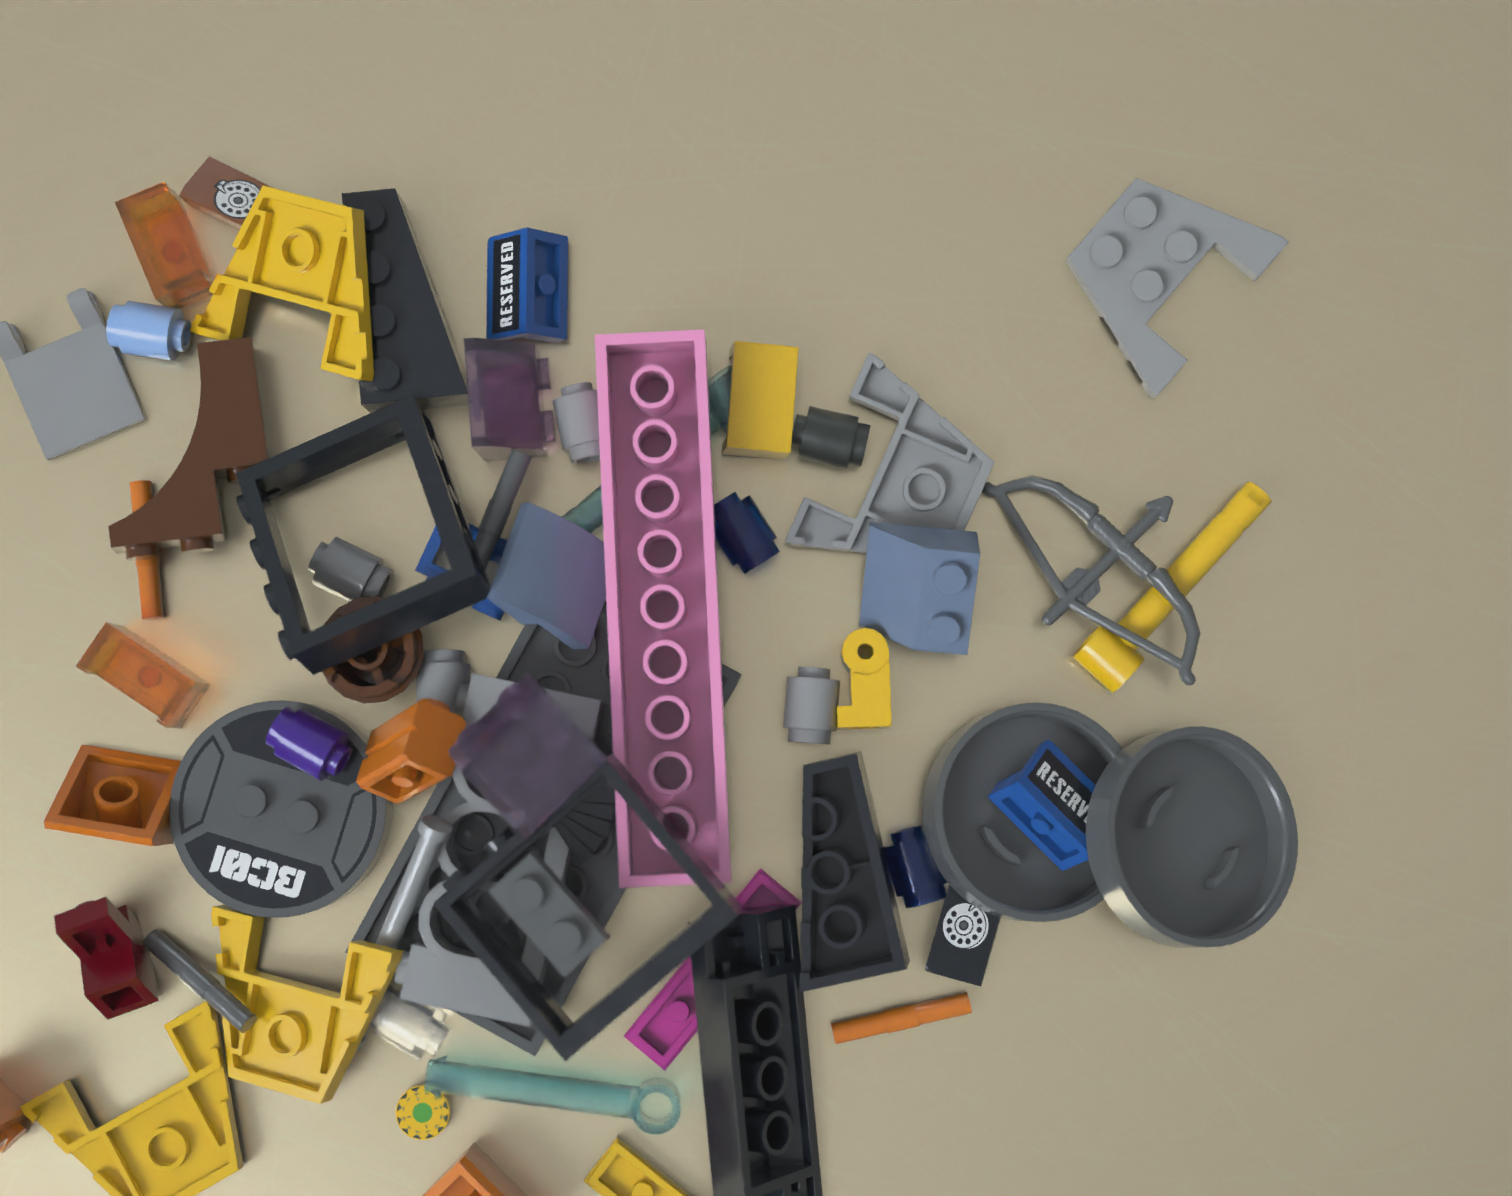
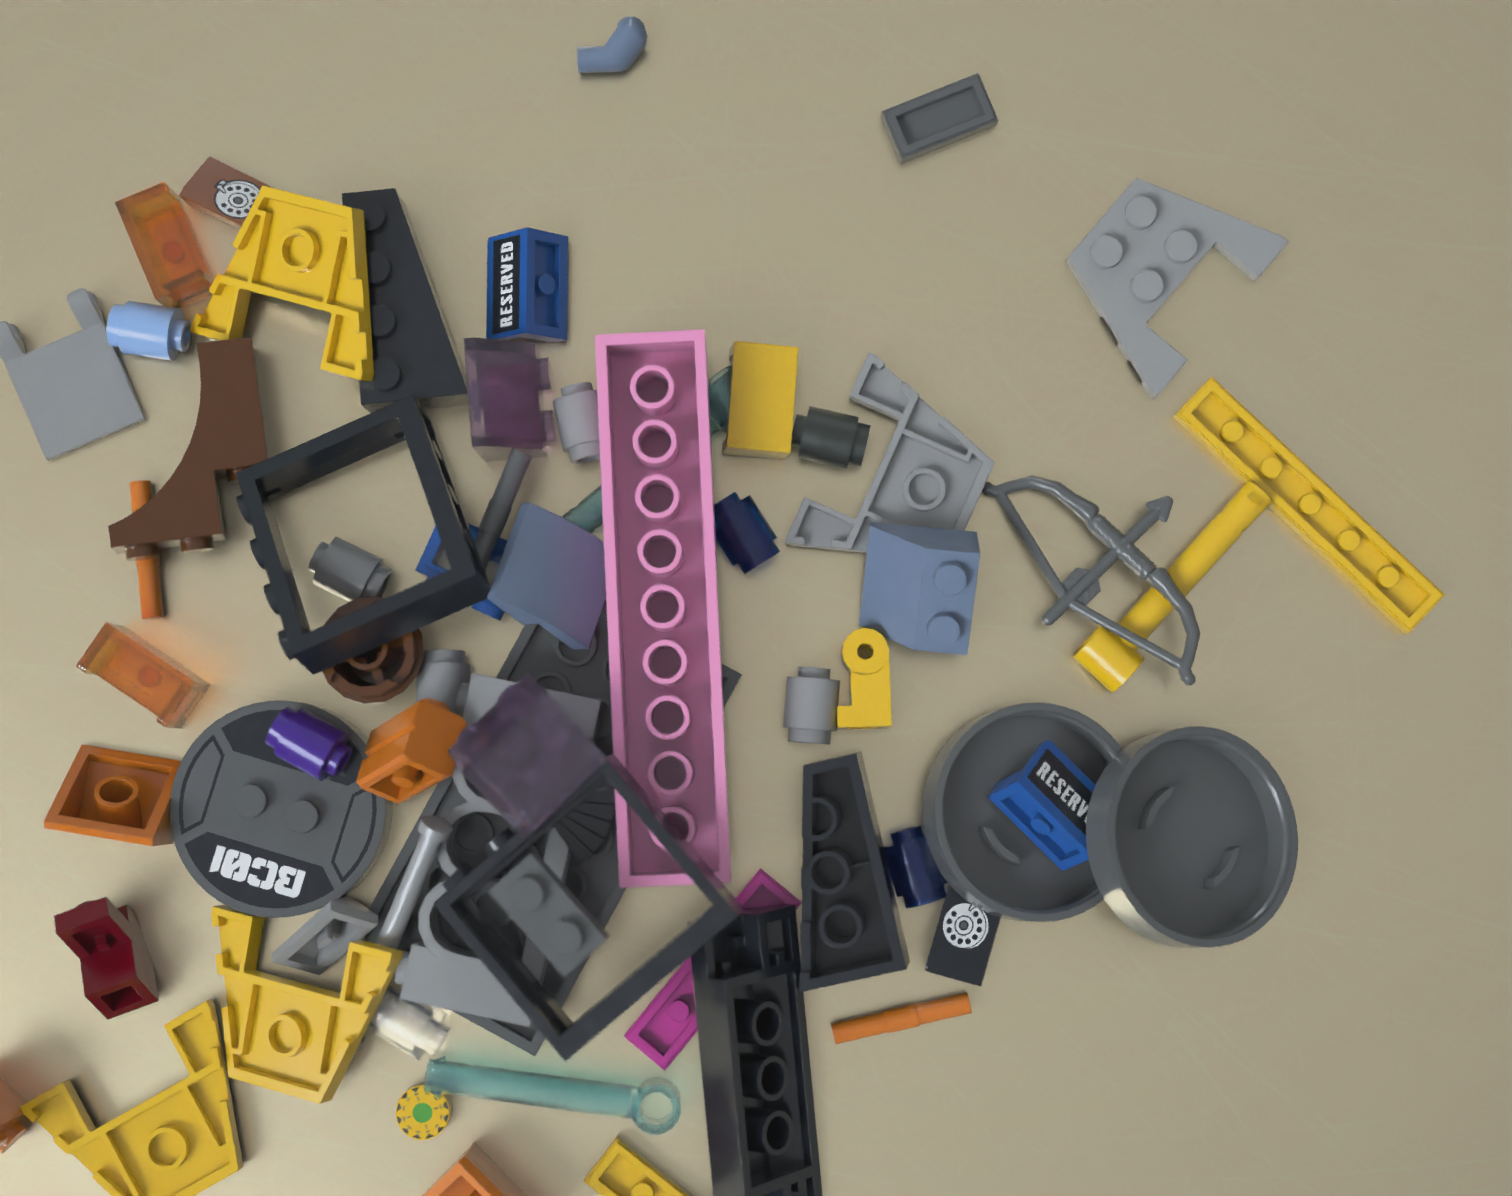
dark grey piece [143,929,257,1033] -> none
none -> light grey slope [272,895,378,975]
none -> sand blue arm [577,16,647,73]
none -> dark grey tile [881,73,998,164]
none -> yellow tile [1173,377,1445,634]

